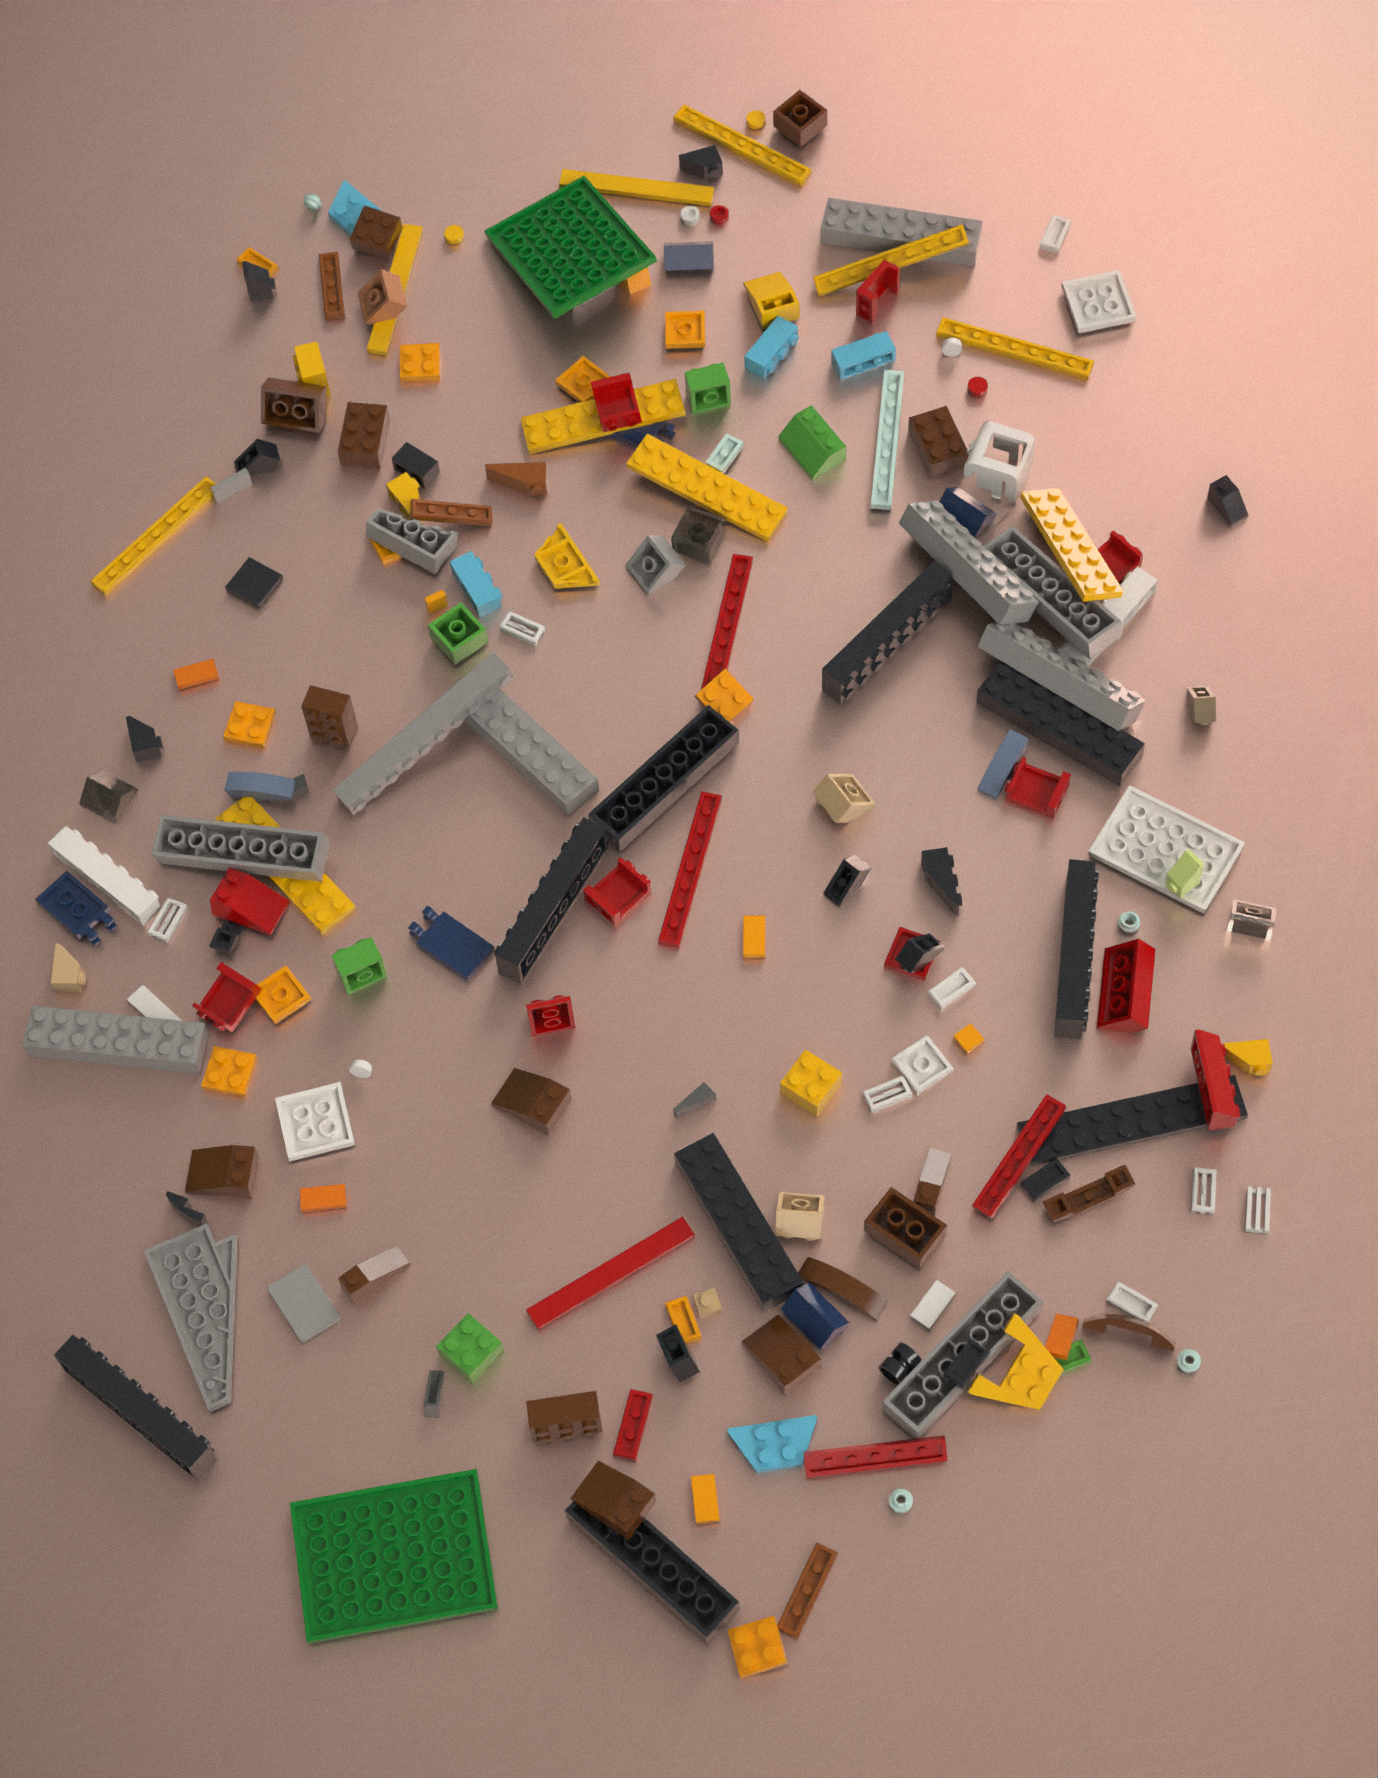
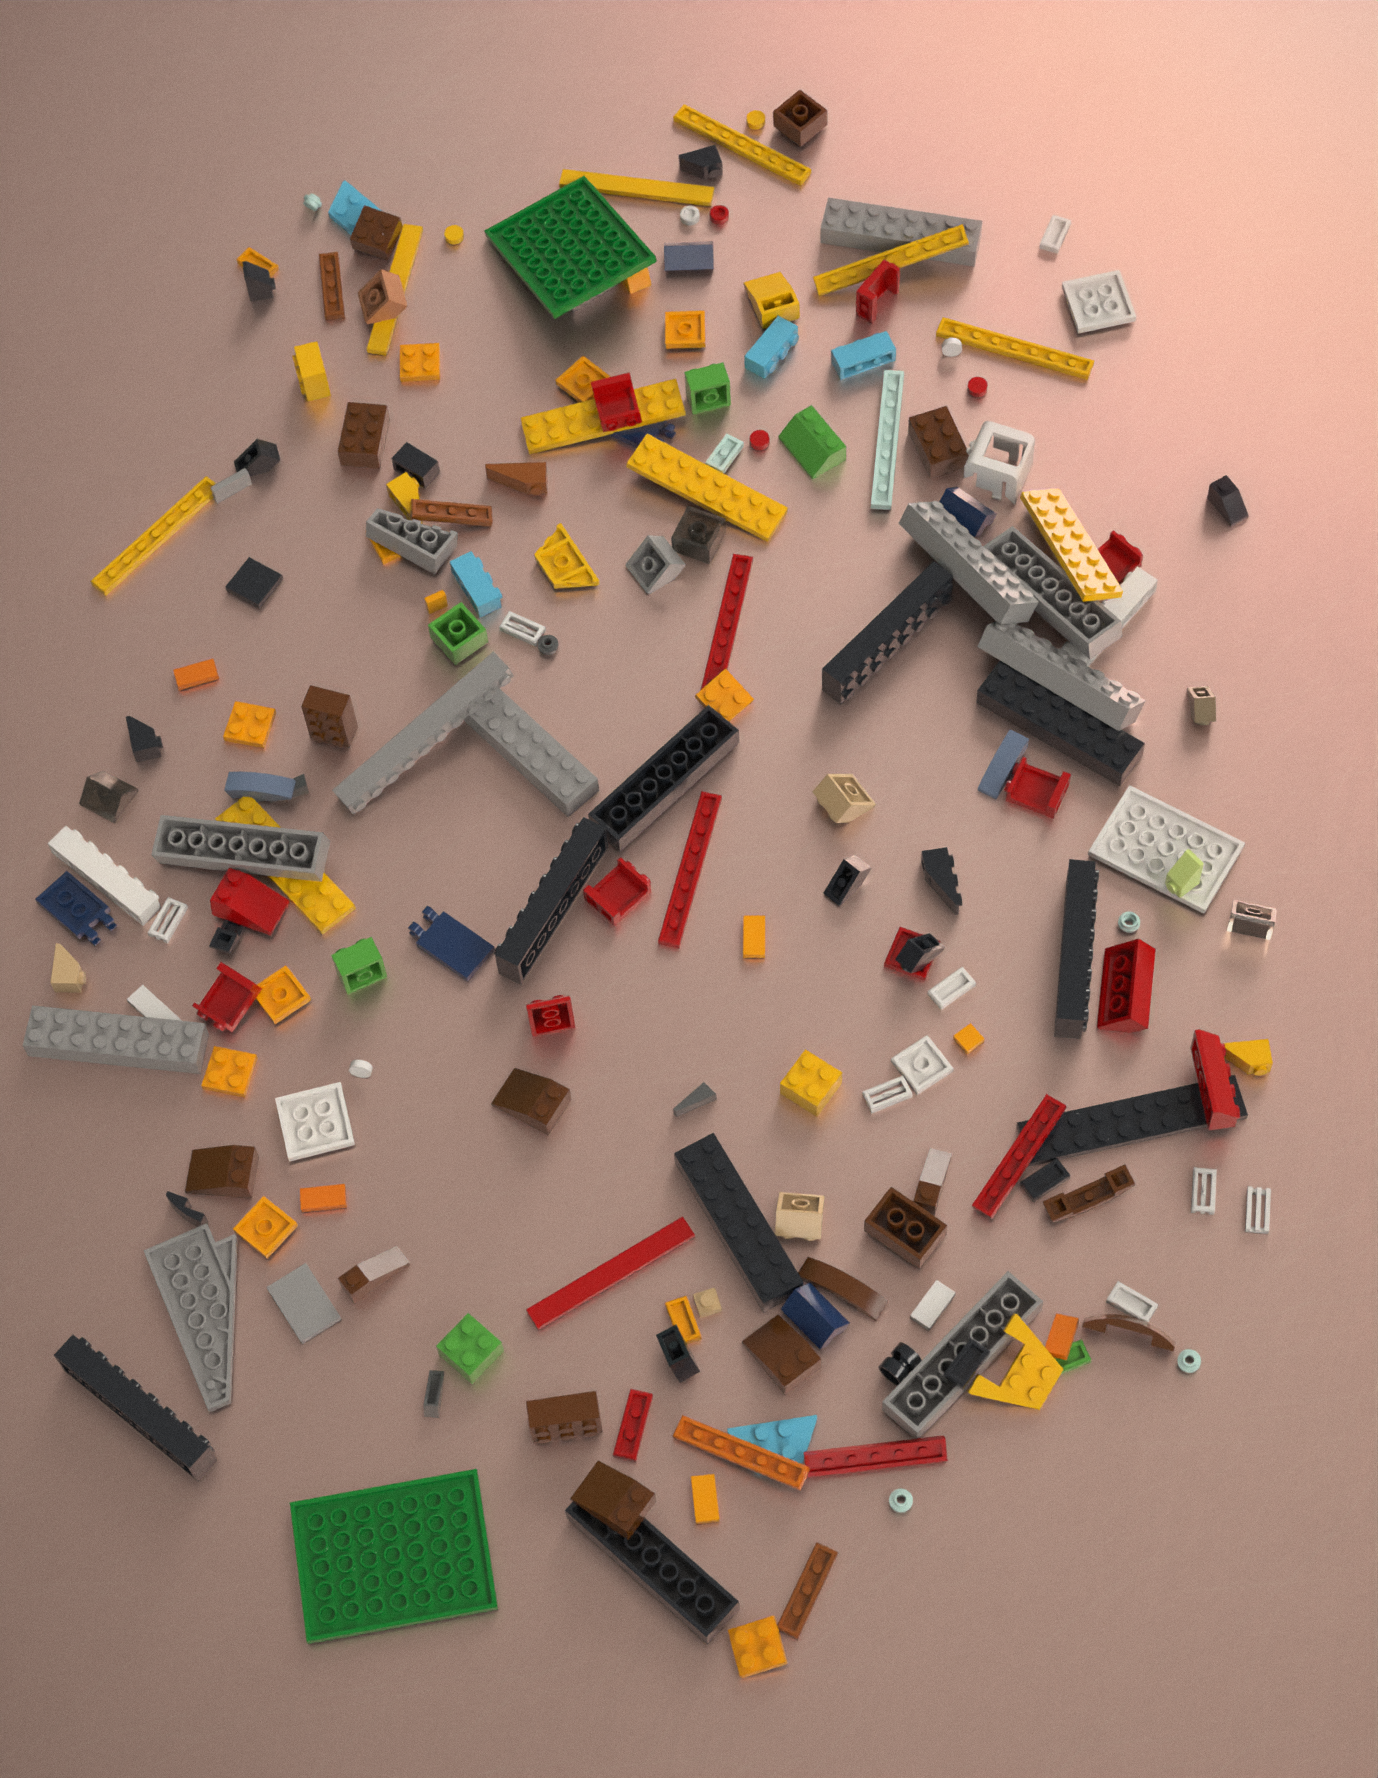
reddish brown brick [261,377,326,433] -> none
none -> light orange plate [233,1196,298,1259]
none -> dark grey plate [538,635,559,655]
none -> orange tile [673,1415,810,1490]
none -> red tile [750,430,770,451]

